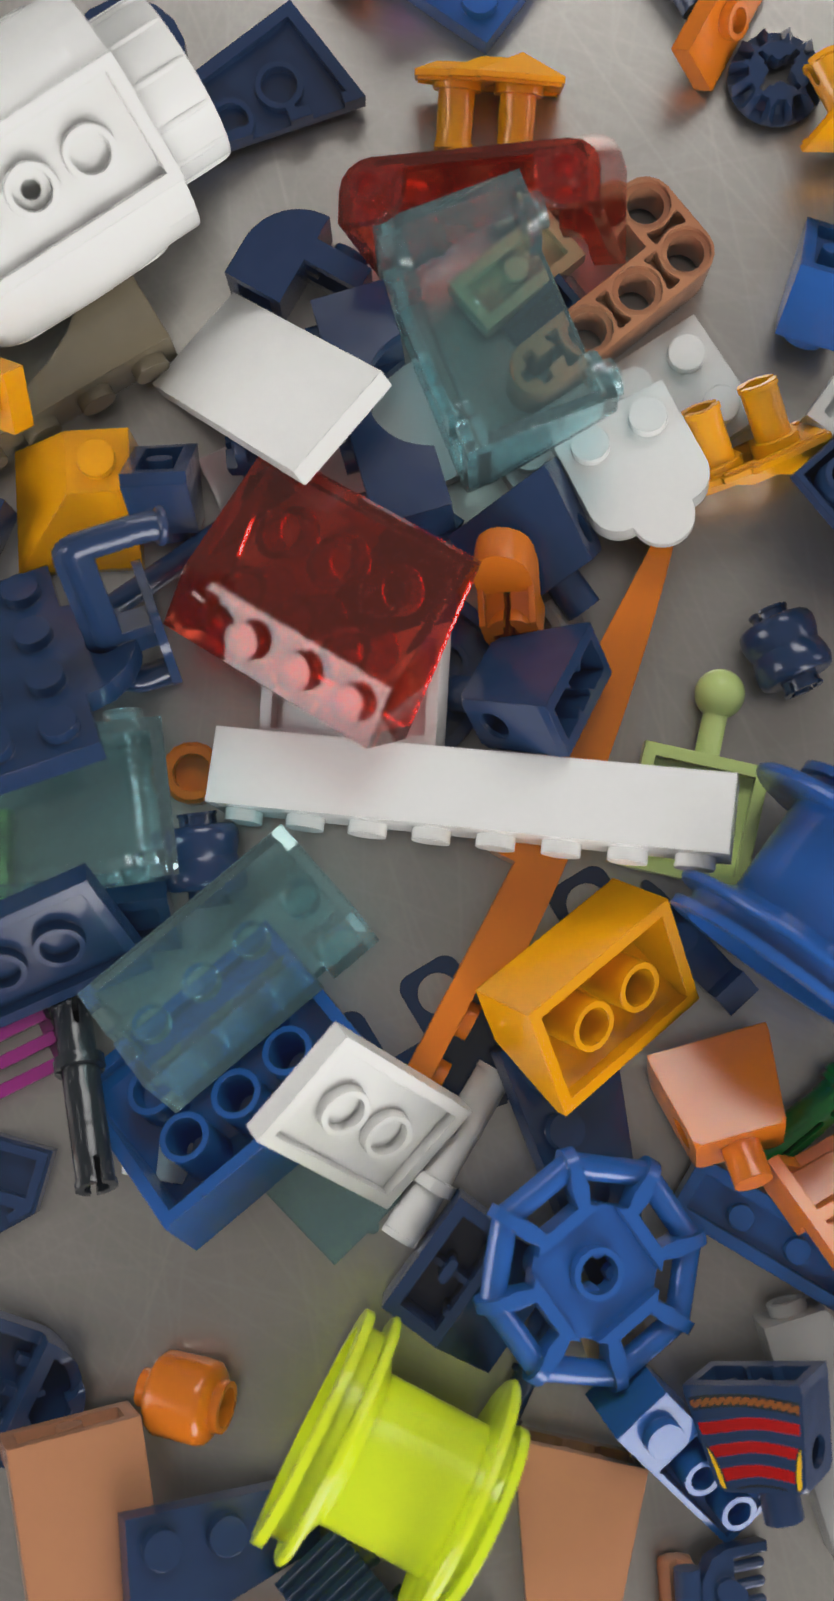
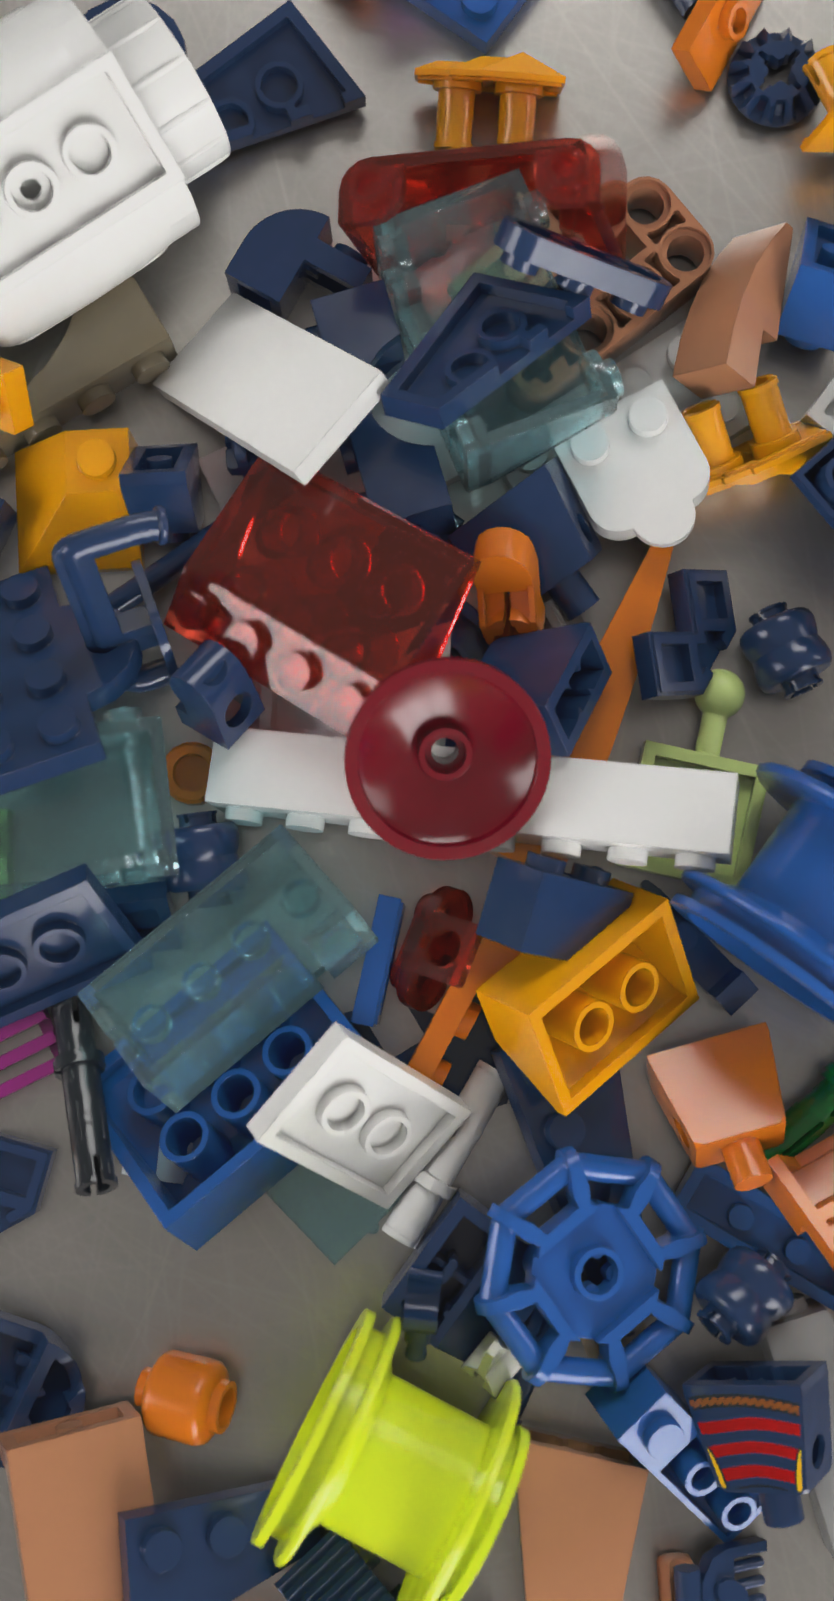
none -> dark blue leg [169,639,265,750]
none -> dark red dish [344,656,551,860]
none -> blue tile [350,894,406,1027]
none -> dark blue wing [380,272,592,430]
none -> clear red bracket [390,886,483,1012]
none -> dark blue piece [402,1267,443,1362]
none -> white piece [460,1331,521,1399]
none -> dark blue slope [476,851,634,961]
none -> plate [493,215,672,317]
none -> dark blue tile [632,569,736,701]
none -> nougat slope [672,222,793,399]
none -> dark blue piece [695,1245,794,1347]

